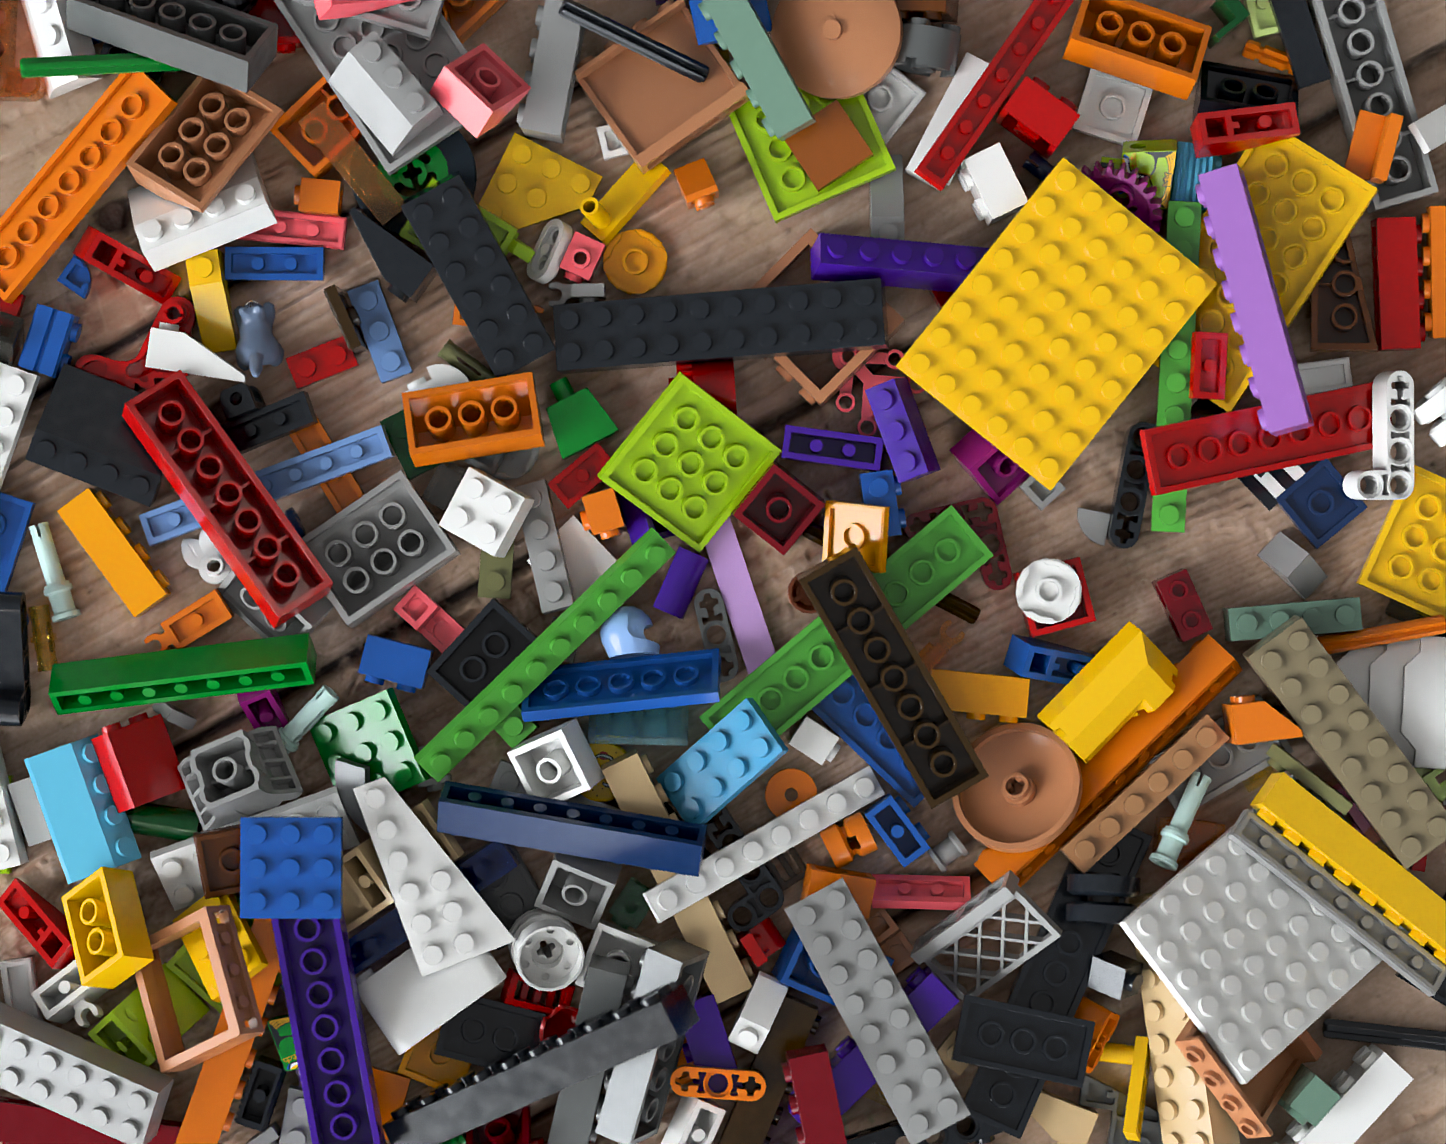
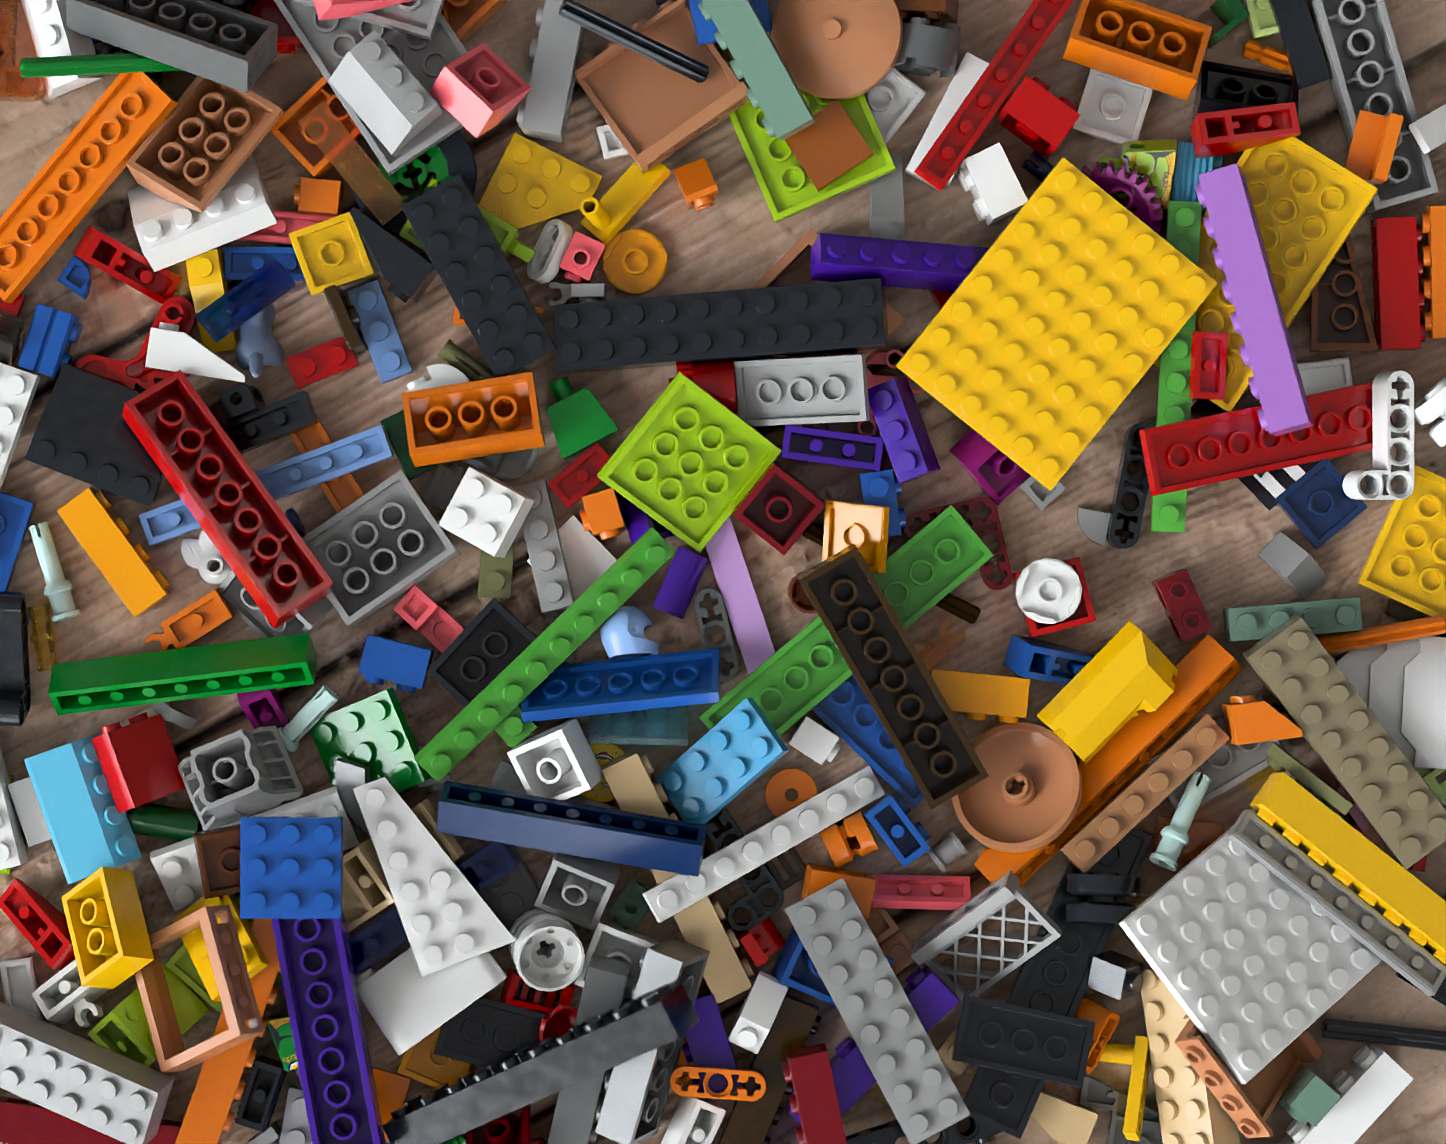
none -> clear blue tile [195,258,296,343]
none -> yellow plate [288,212,374,297]
none -> light grey plate [734,353,870,426]

